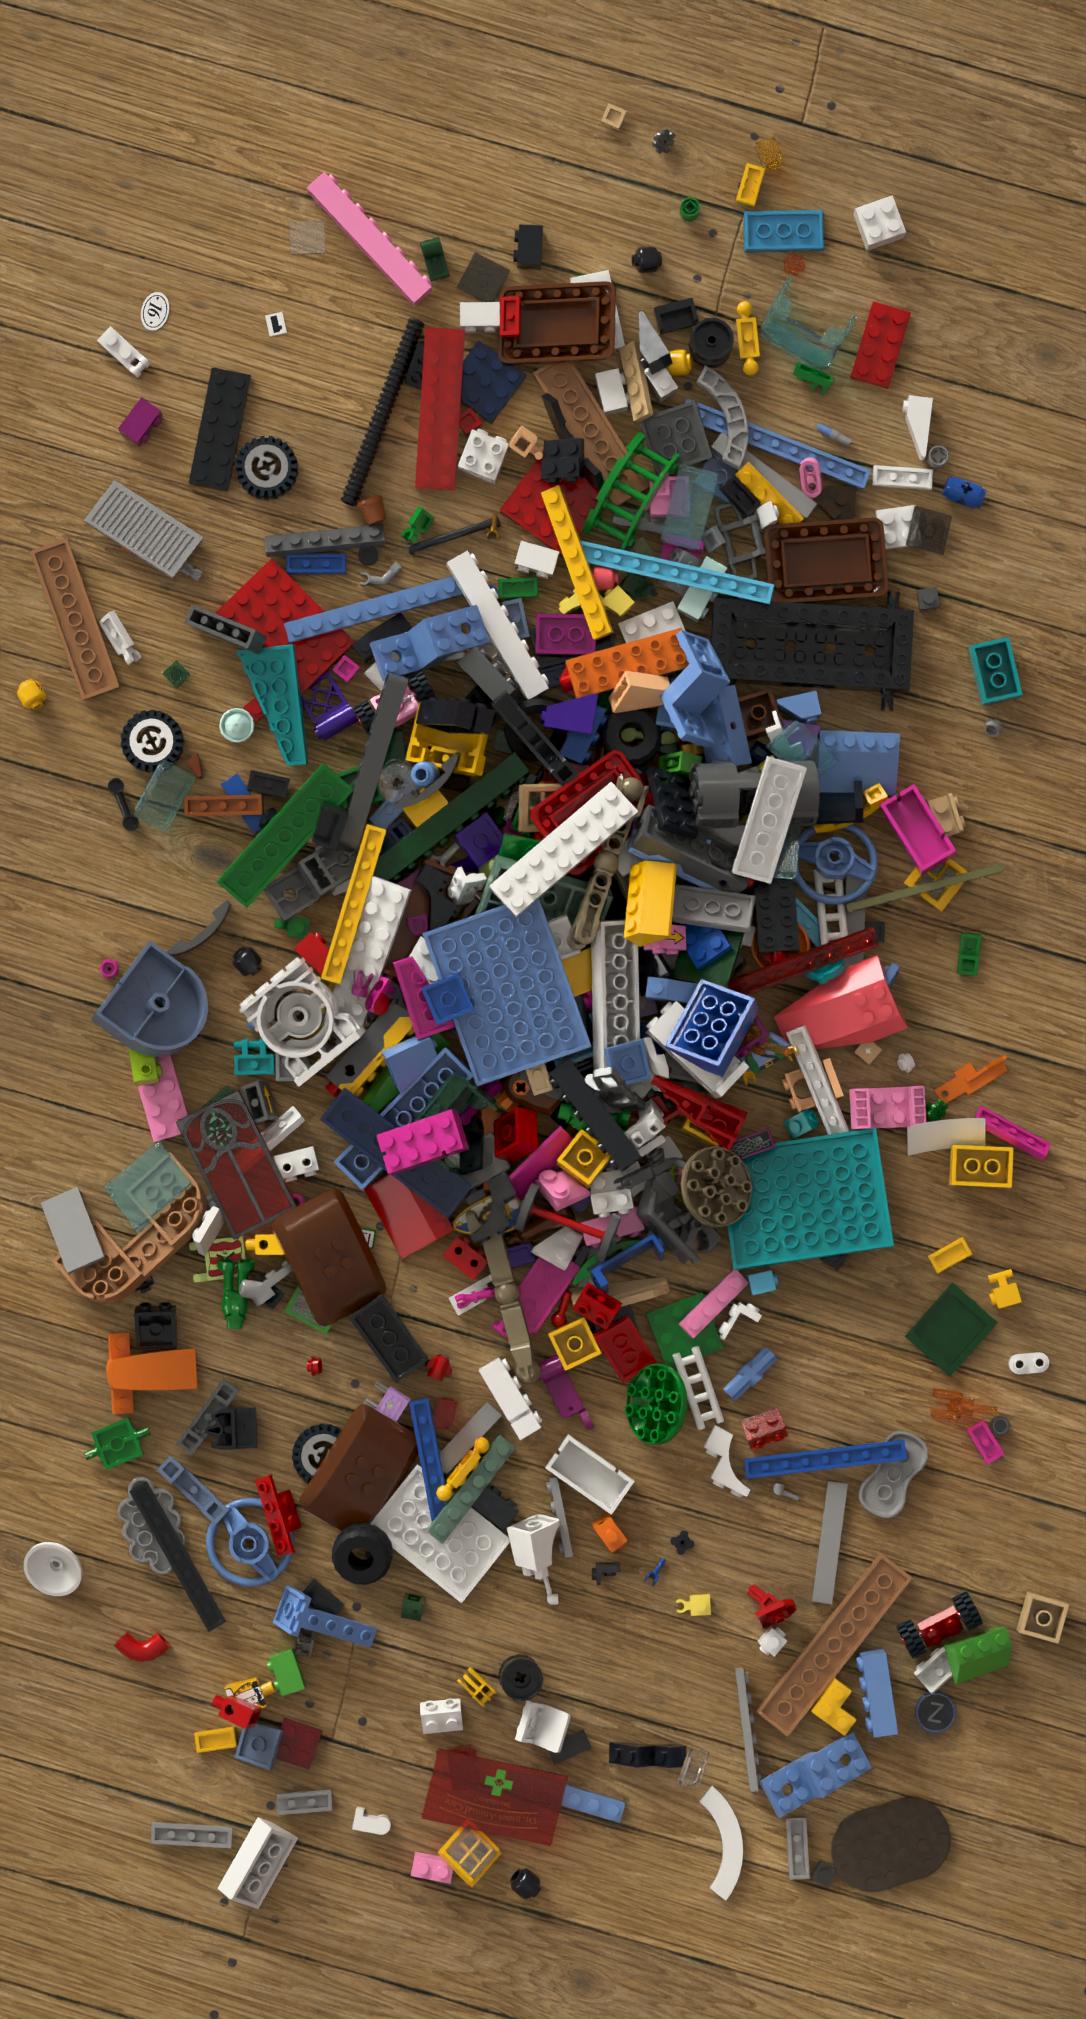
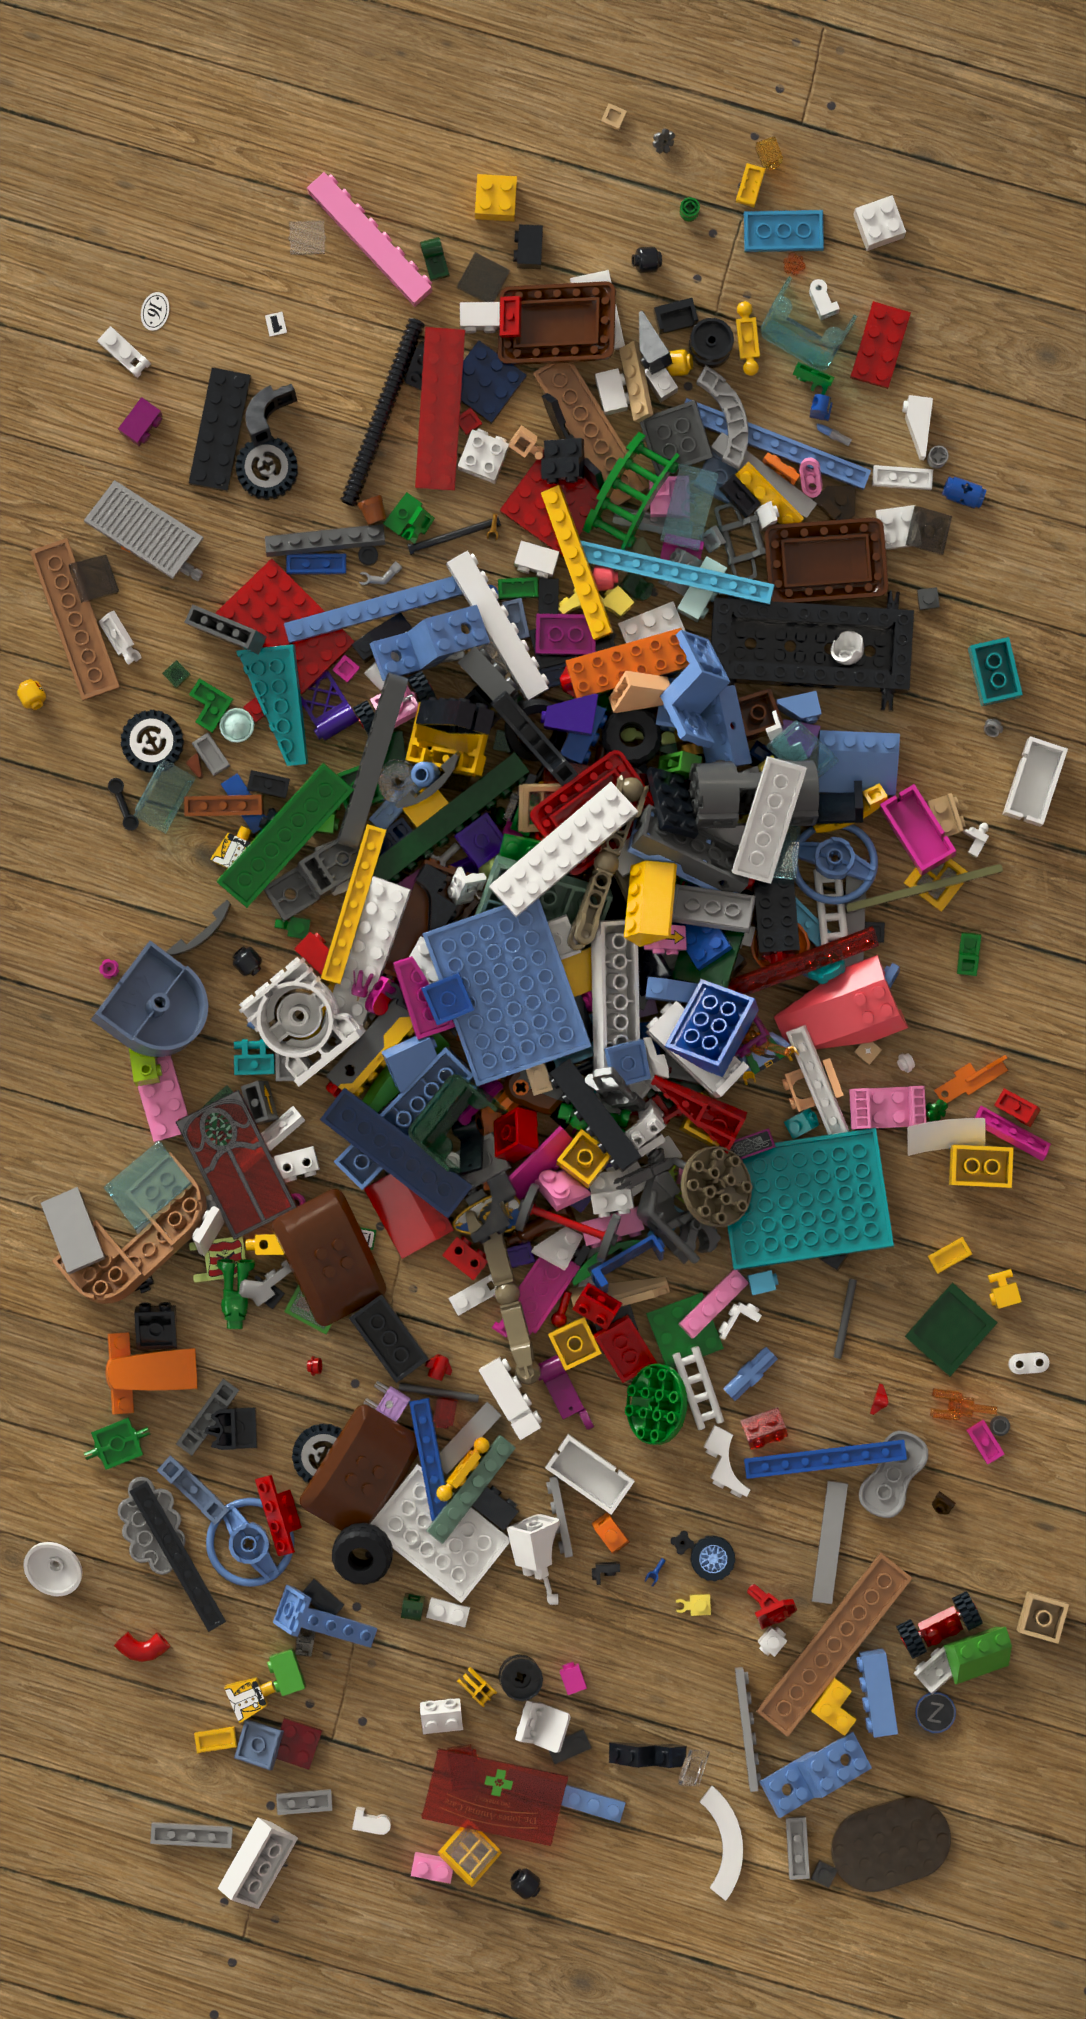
red torso [211,1695,262,1729] -> none
black panel [312,802,349,851] -> none
dark pink piece [376,1109,469,1175] -> none
magenta tile [406,914,429,936] -> none
dark pink piece [455,1287,495,1309] -> none
light grey hand [772,1482,799,1501] -> none
none -> clear smoke tile [68,555,119,603]
none -> green plate [189,678,234,733]
none -> light grey tile [192,732,230,777]
none -> torso [210,826,252,868]
none -> black arch [245,384,297,447]
none -> green plate [383,492,423,536]
none -> dark grey bar [399,1382,479,1403]
none -> white plate [426,1597,470,1627]
none -> yellow brick [475,174,517,222]
none -> black plate [538,578,559,614]
none -> dark pink brick [560,1662,587,1695]
none -> black wheel [690,1535,735,1581]
none -> orange plate [762,452,800,486]
none -> white leg [809,279,840,321]
none -> blue leg [809,394,833,421]
none -> white hair [831,631,864,665]
none -> dark grey bar [834,1279,857,1359]
none -> red piece [870,1383,889,1415]
none -> dark brown plate [932,1491,956,1515]
none -> white piece [963,823,989,858]
none -> red plate [994,1088,1041,1127]
none -> white piece [1002,736,1068,827]

